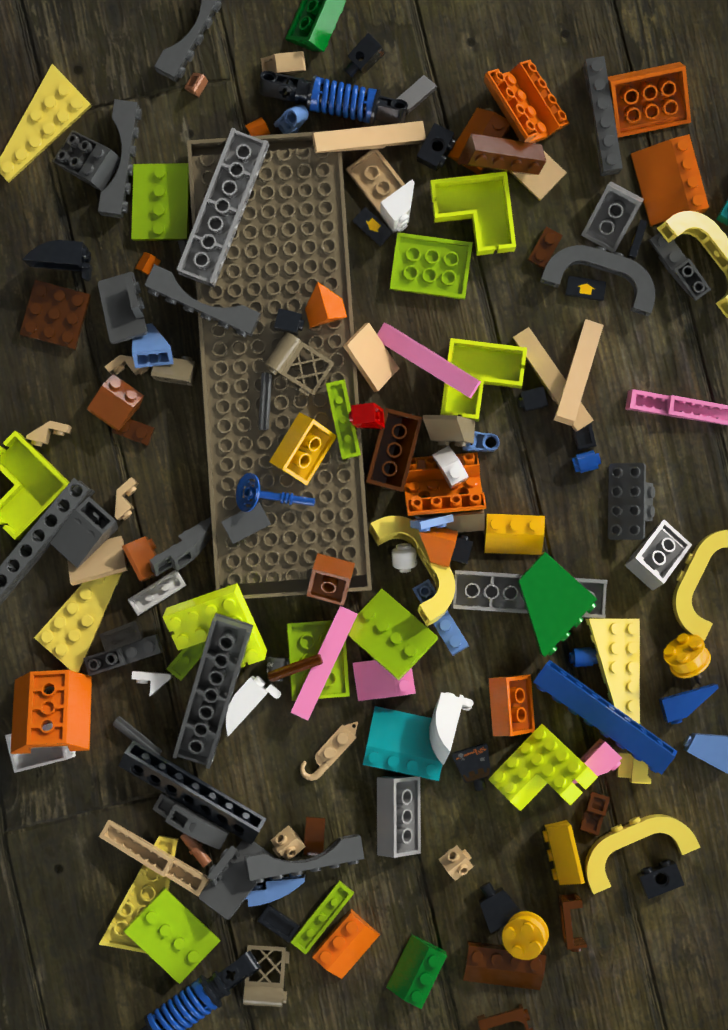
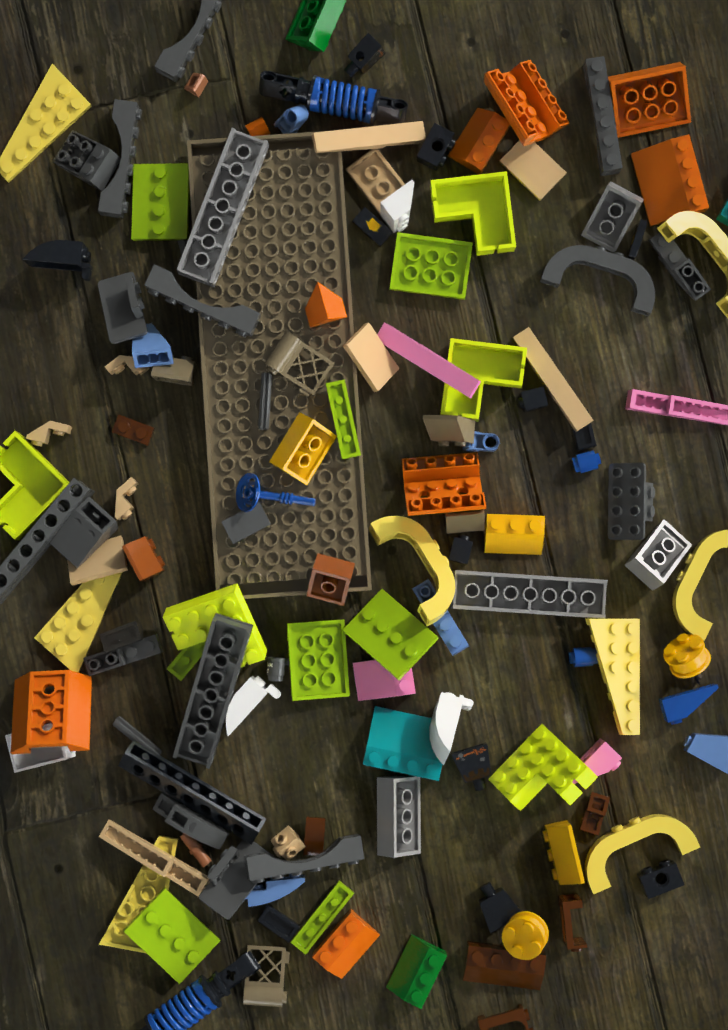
reddish brown plate [20,280,91,350] -> none
dark orange slope [87,374,144,432] -> none
white tile [128,570,187,616] -> none
white slope [131,671,173,696] -> none
orange slope [135,252,161,276] -> none
dark grey slope [149,517,212,576] -> none
tan slope [261,51,306,75] -> none
reddish brown axle [267,654,323,682] -> none
black brick [274,308,305,336] -> none
bright pink slope [291,606,358,720] -> none
tan plate [300,721,358,781] -> none
red slope [349,402,385,429] -> none
reddish brown slope [366,408,423,492] -> none
white head [392,543,417,573] -> none
light grey slope [397,75,437,114] -> none
medium blue hinge [410,513,454,532] -> none
orange slope [418,527,458,568] -> none
white slope [432,446,469,489] -> none
tan brick [439,845,473,881] -> none
reddish brown slope [457,133,546,175] -> none
orange slope [488,674,535,736] -> none
green slope [518,552,597,657] -> none
reddish brown plate [527,226,563,270] -> none
blue brick [533,660,678,775] -> none
tan slope [554,319,604,426] -> none
black tile [565,276,606,301] -> none
light yellow piece [616,752,651,784] -> none

